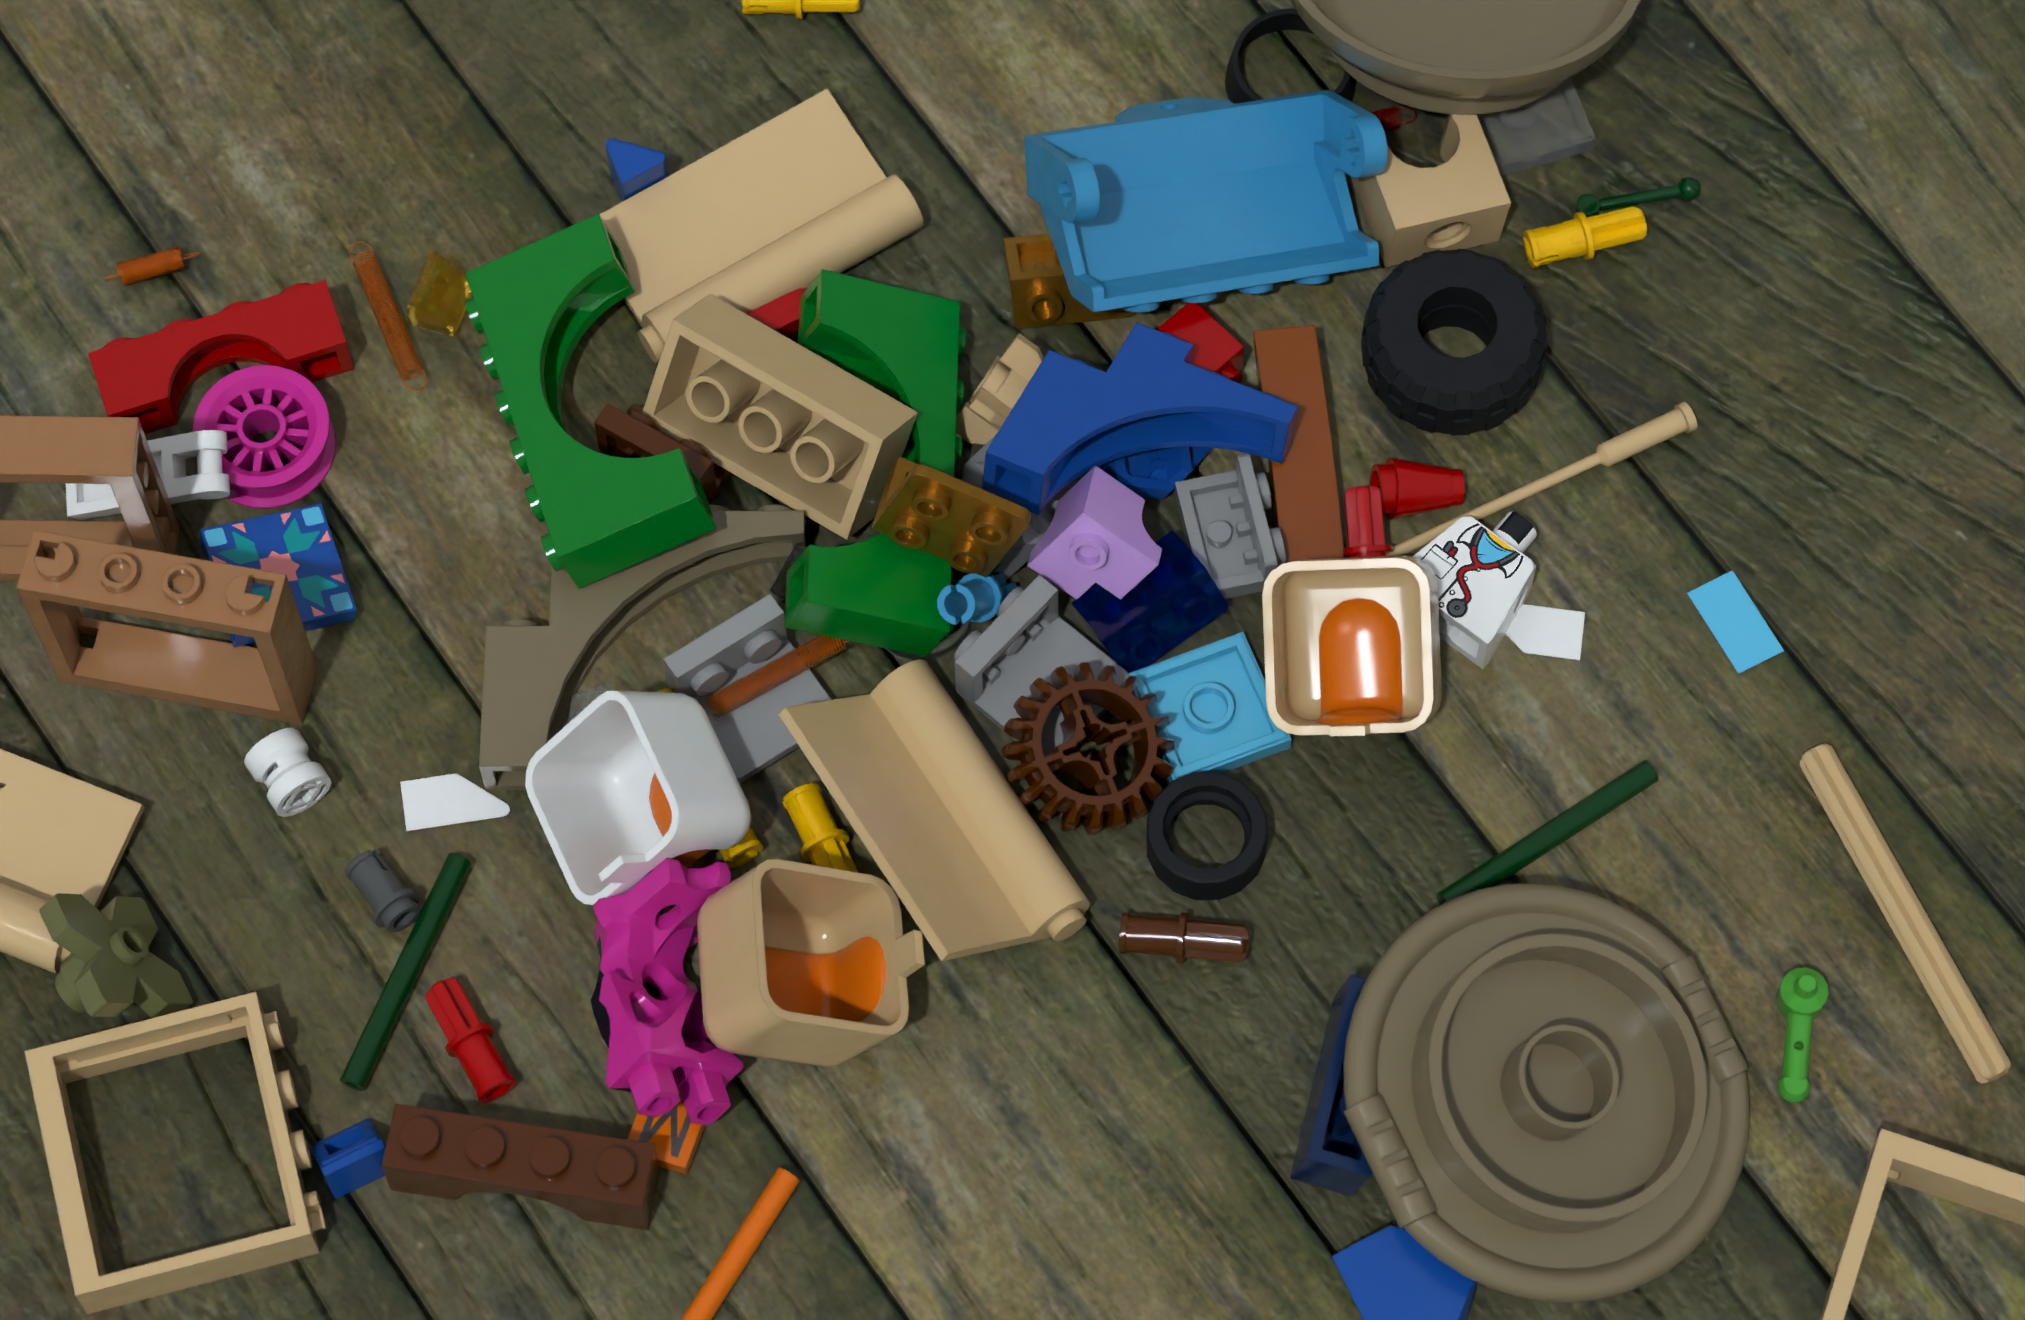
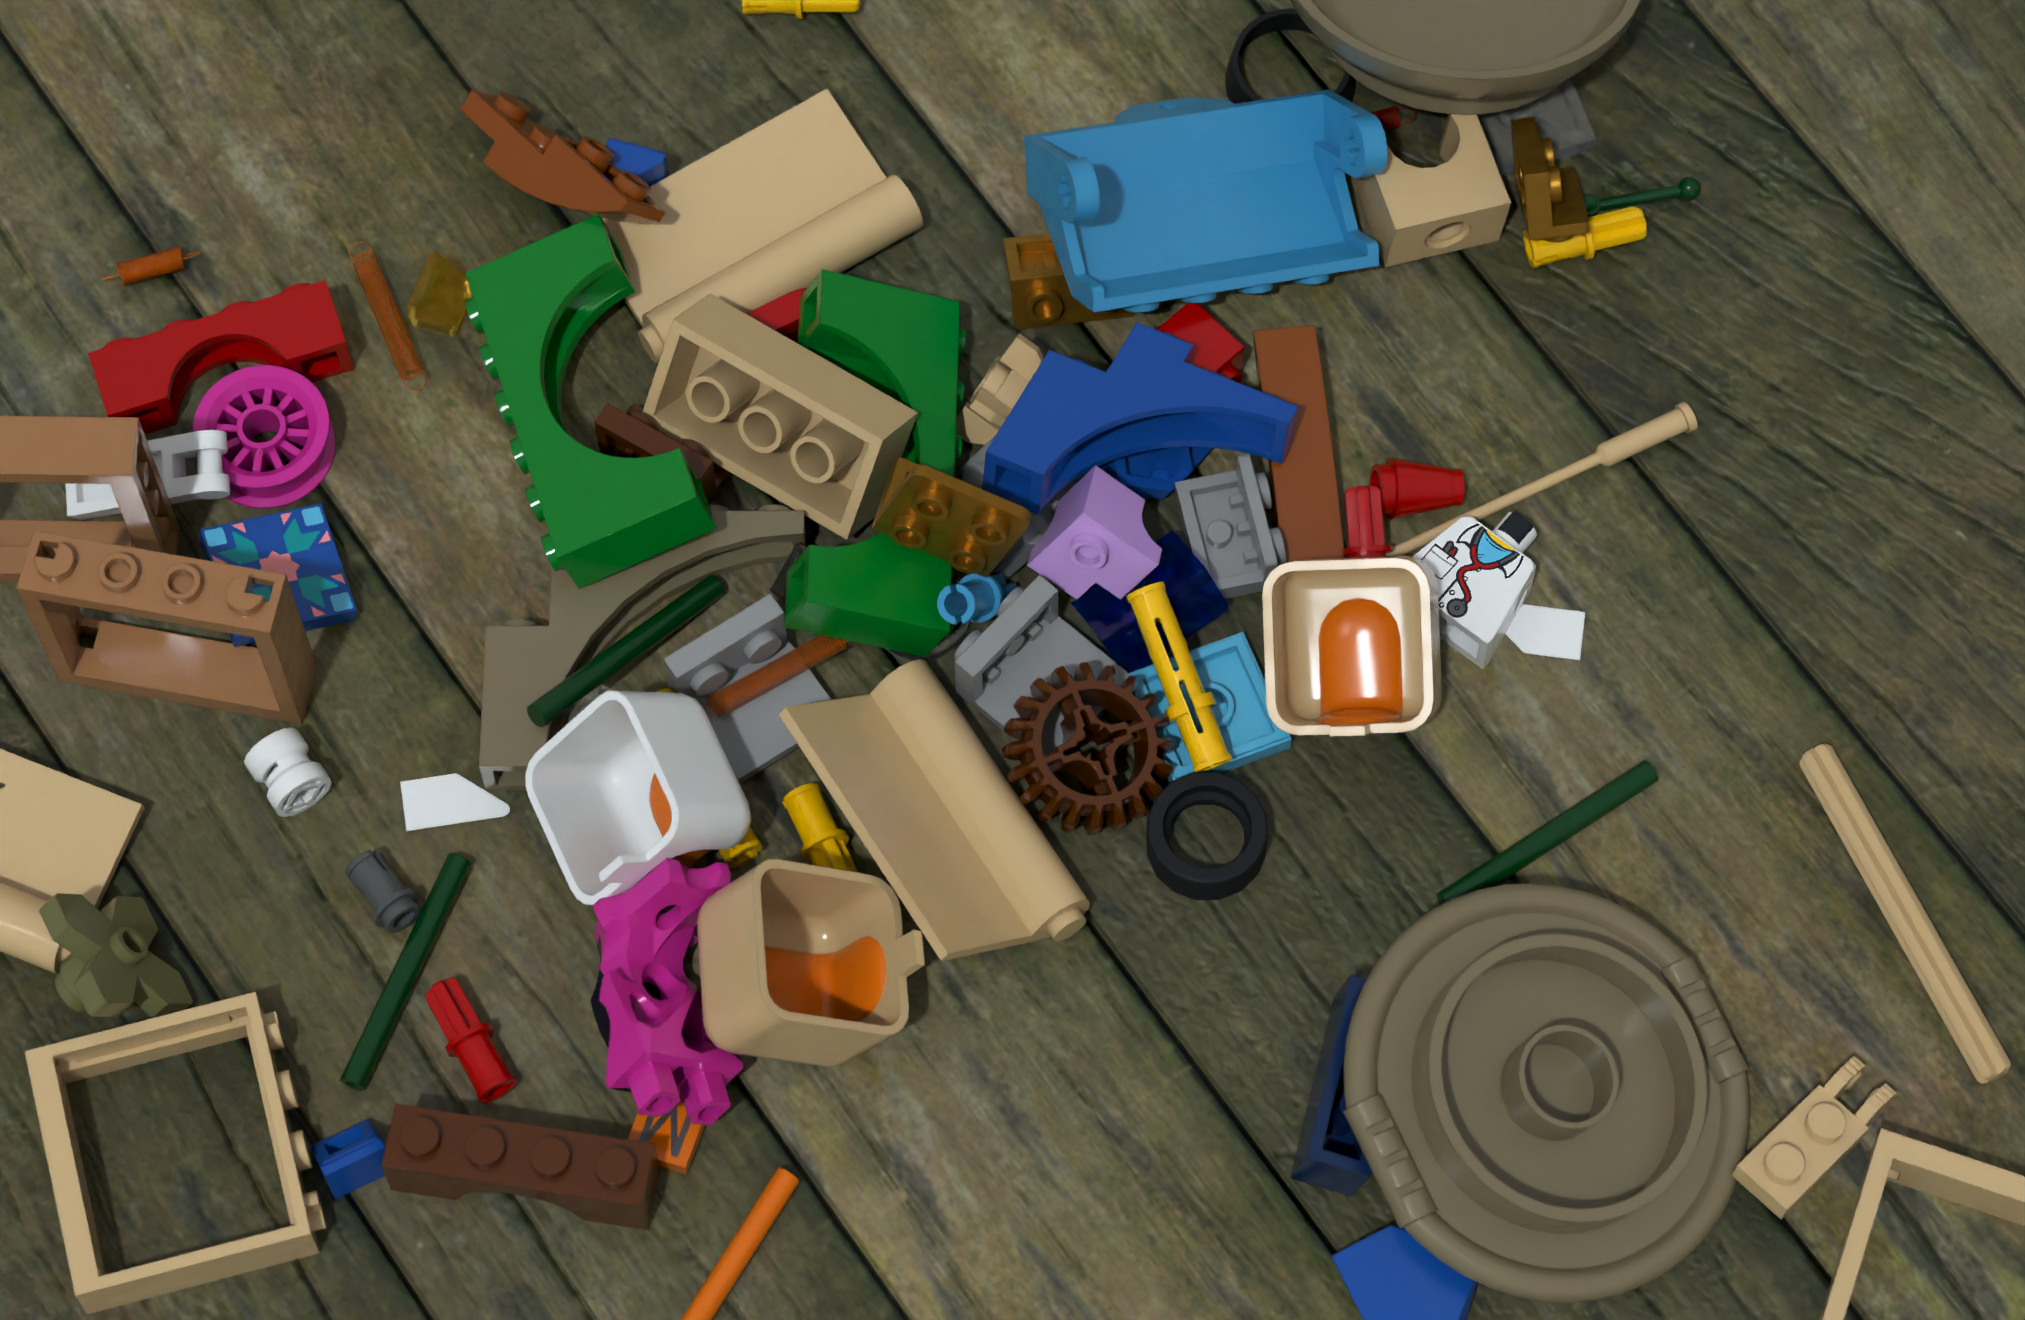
reddish brown axle [1119,912,1250,964] -> none
black tyre [1361,249,1548,436] -> none
medium azure sticker [1687,570,1784,674] -> none
bright green piece [1776,967,1829,1103] -> none
none -> dark orange slope [460,90,666,223]
none -> dark green bar [527,575,724,727]
none -> yellow pin [1126,581,1233,772]
none -> pearl gold bracket [1510,117,1590,242]
none -> tan hinge [1732,1056,1897,1219]

